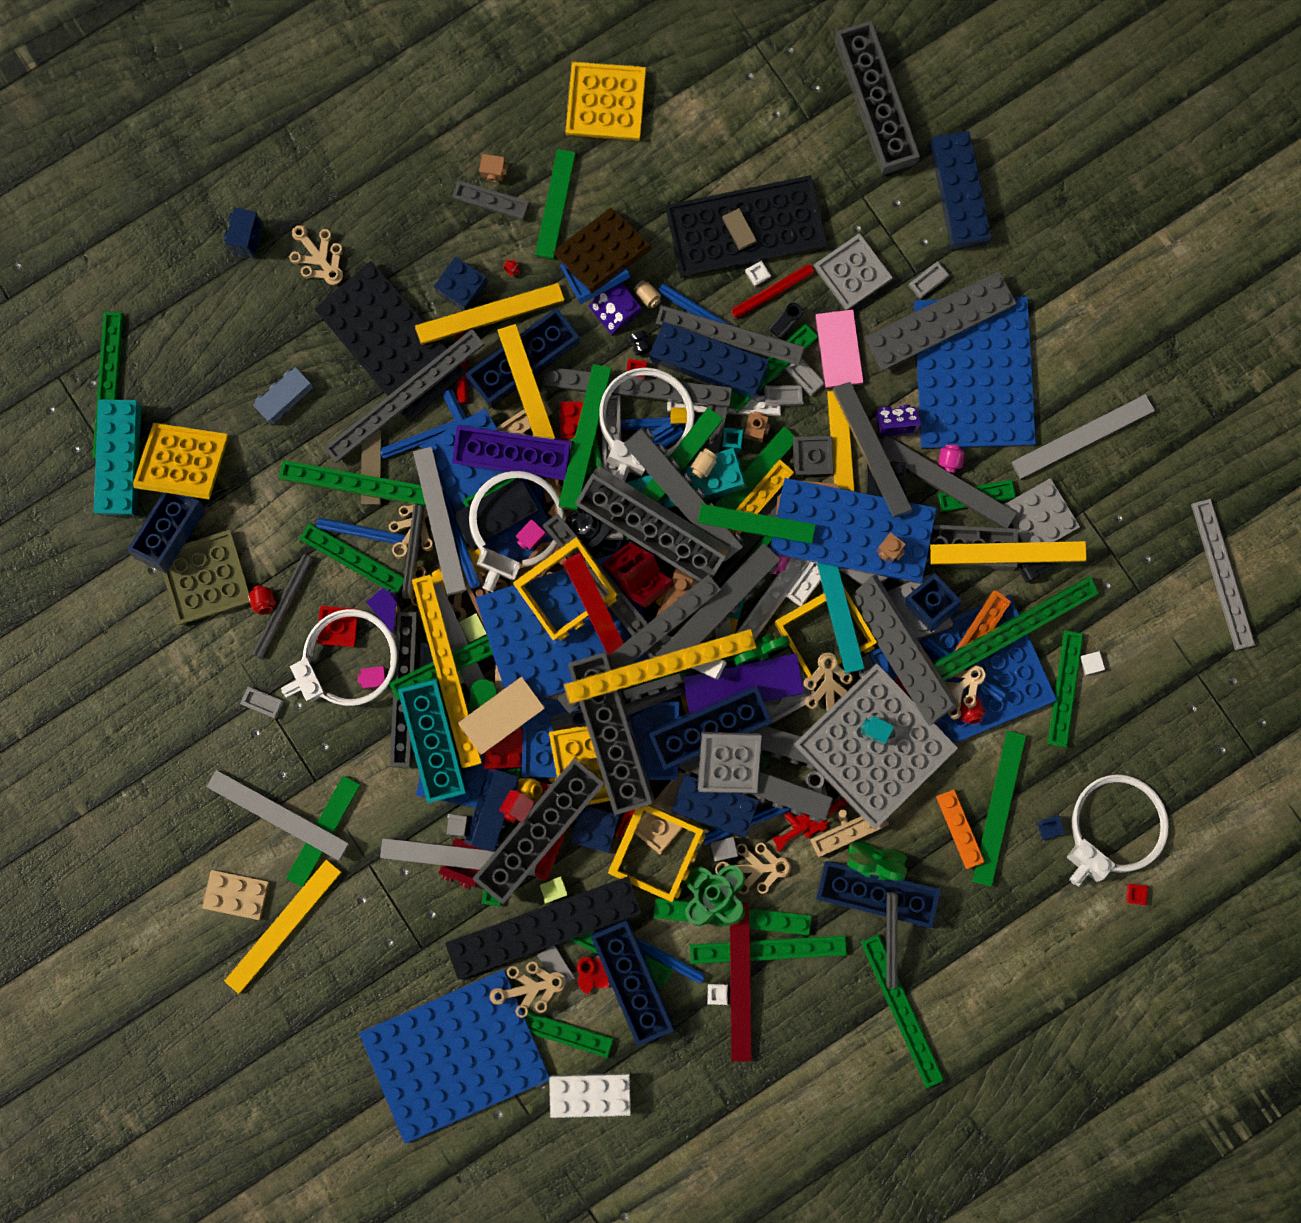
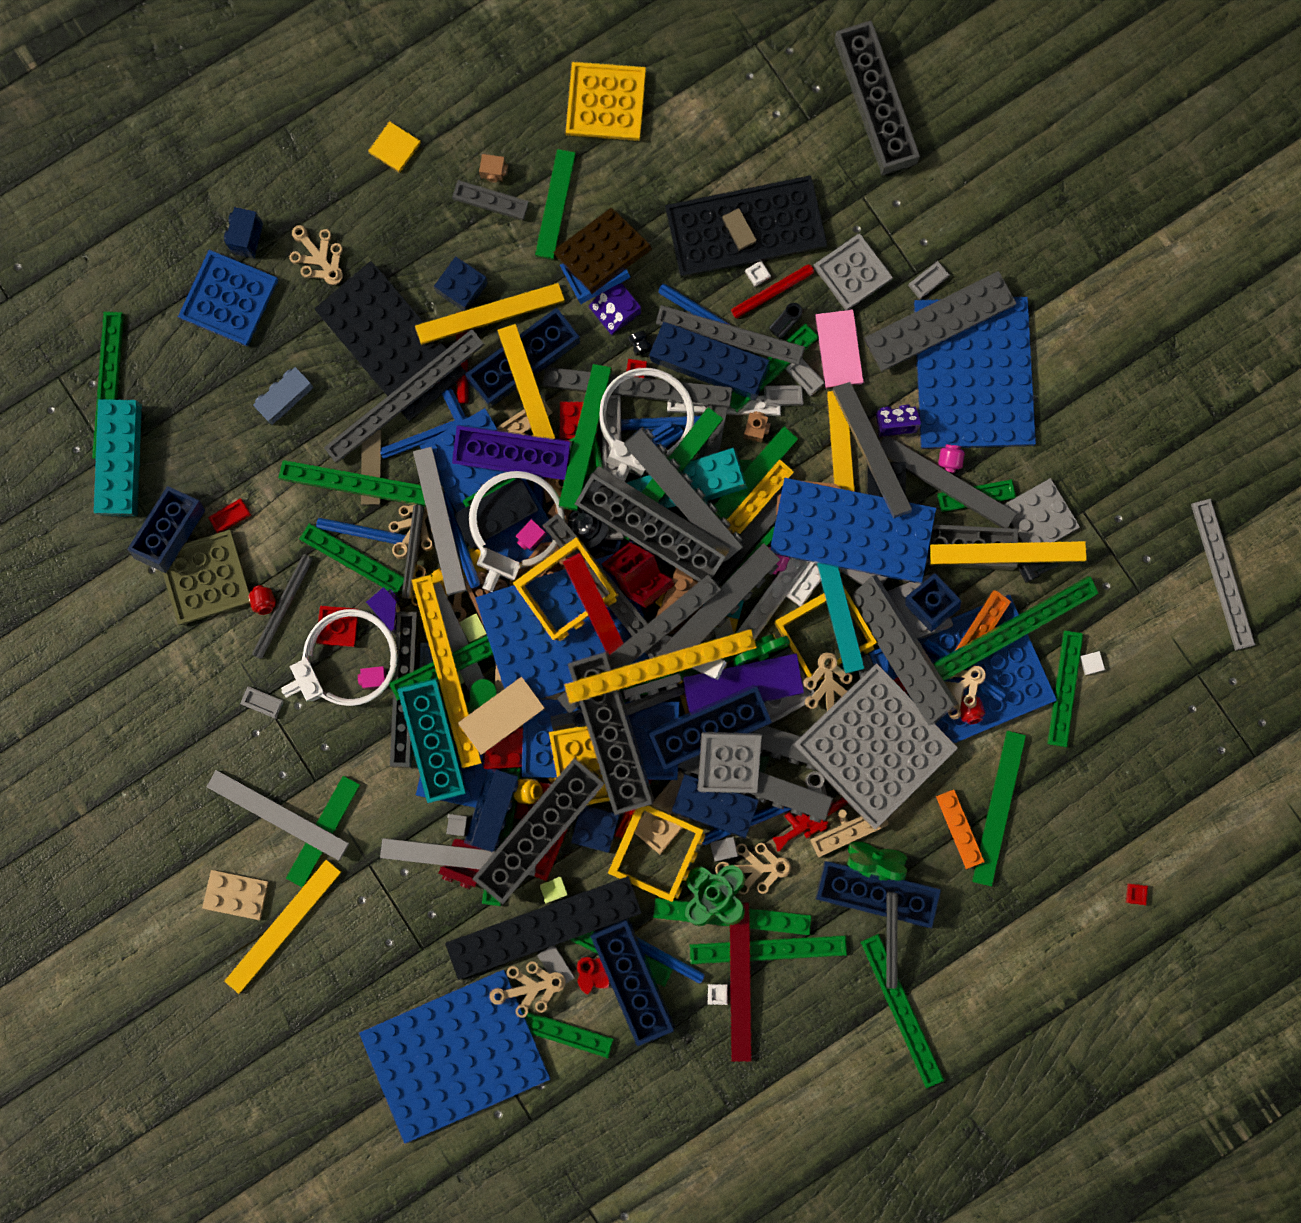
yellow plate [133,423,228,499] -> none
red brick [499,790,535,823] -> none
red plate [503,259,520,277] -> none
white brick [550,1073,630,1118] -> none
tan brick [633,280,661,308] -> none
yellow tile [671,407,687,424] -> none
tan brick [691,449,718,479] -> none
green tile [697,504,816,543] -> none
teal brick [721,428,743,453] -> none
dark grey plate [793,436,833,476] -> none
teal brick [861,716,894,745] -> none
medium nougat brick [876,532,906,563] -> none
dark blue brick [930,131,991,251] -> none
light grey tile [1011,394,1155,479] -> none
dark blue panel [1036,815,1064,840] -> none
white brick [1067,775,1169,887] -> none
none -> blue plate [178,250,278,347]
none -> red tile [208,498,251,534]
none -> yellow tile [369,121,421,173]

